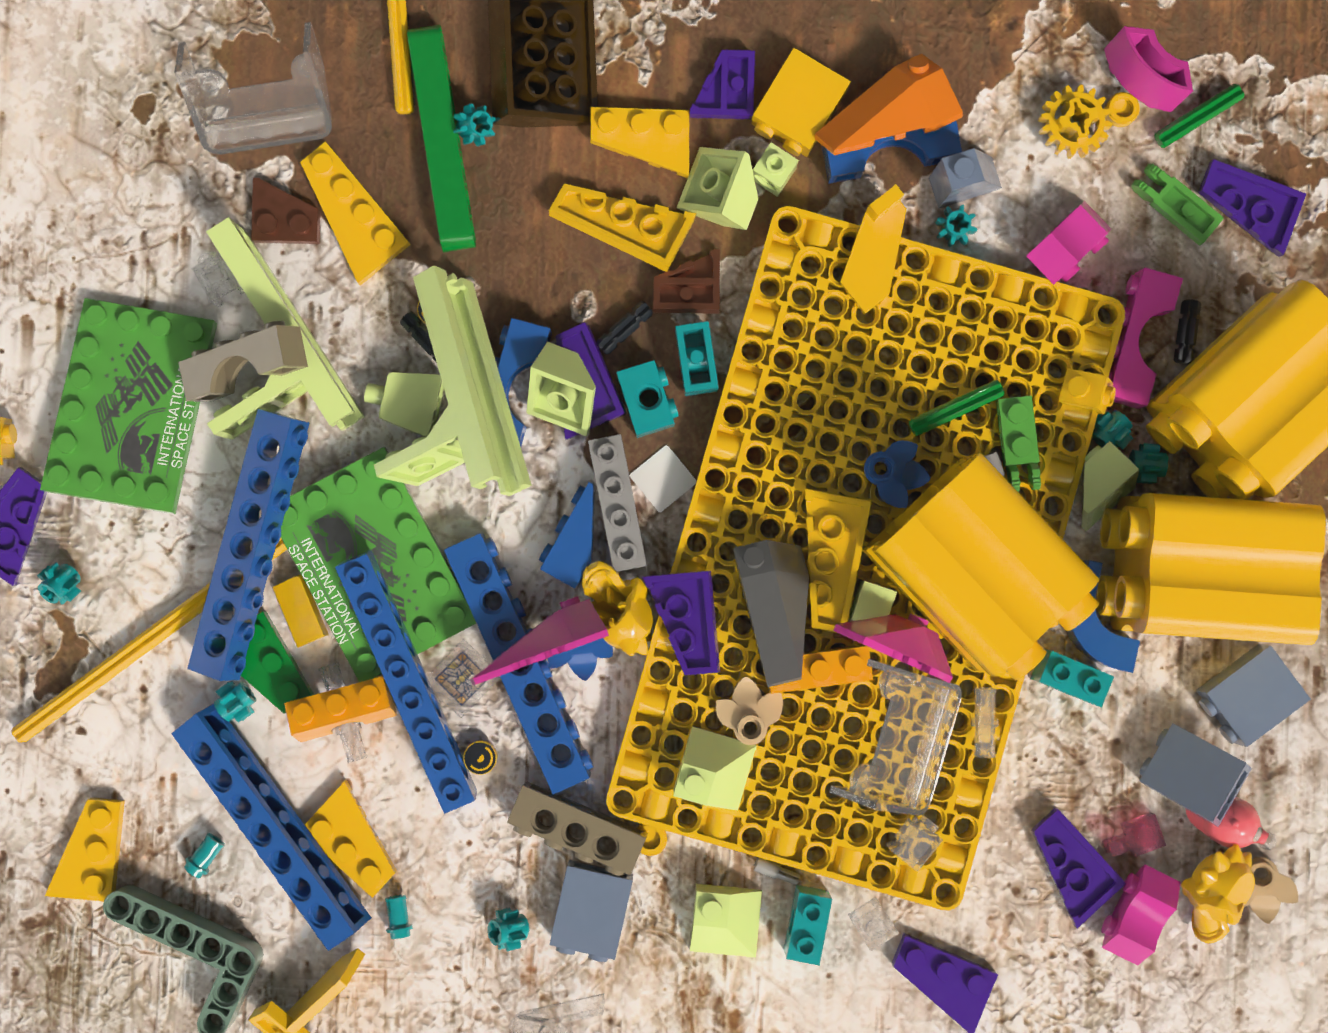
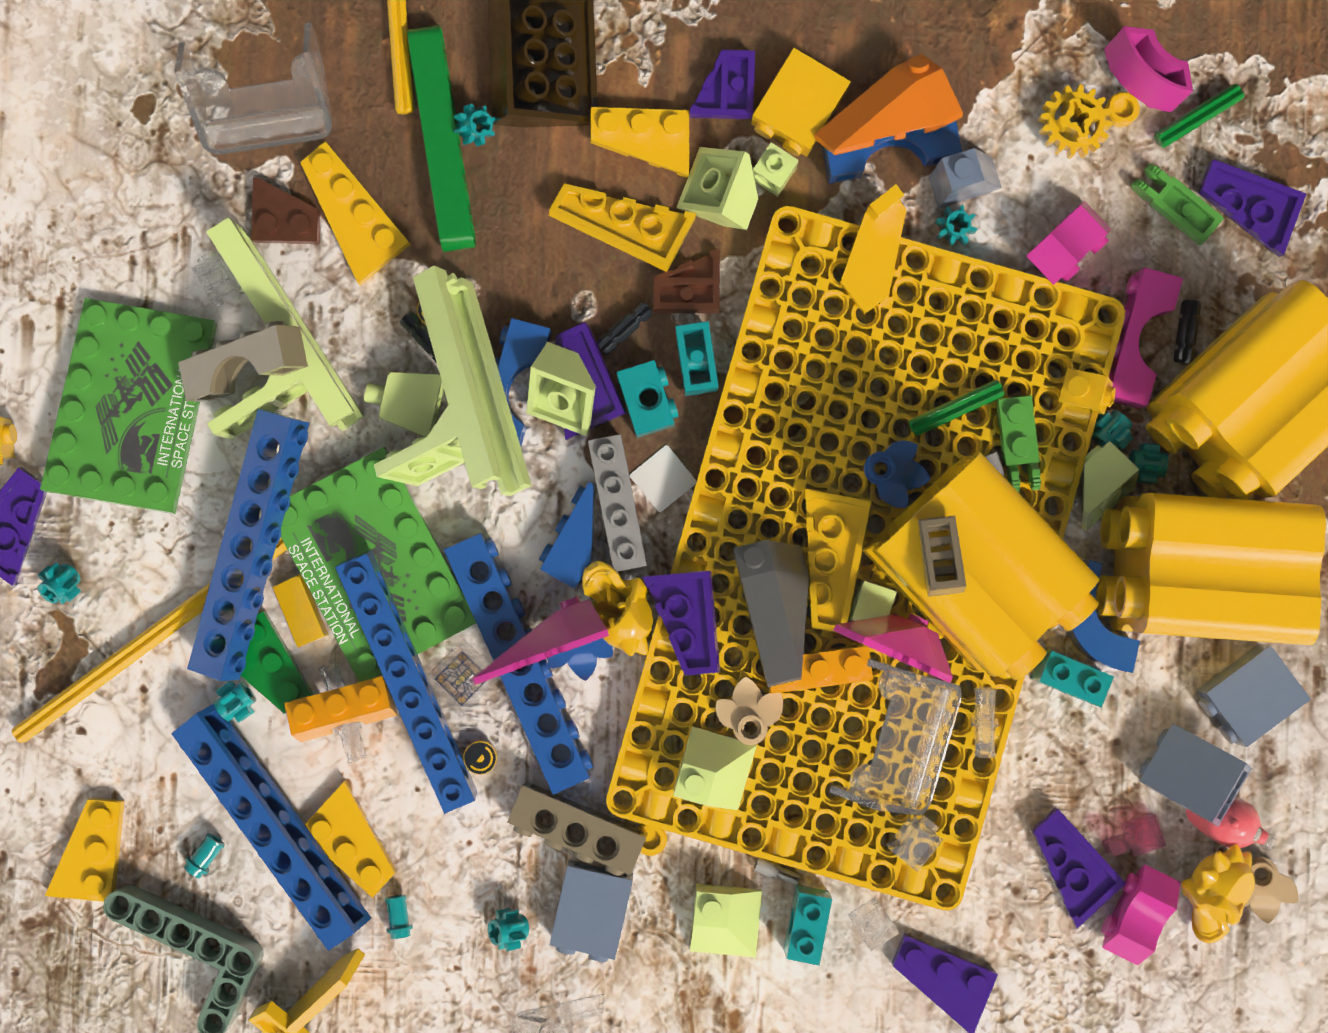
none -> dark tan slope [918,515,966,597]

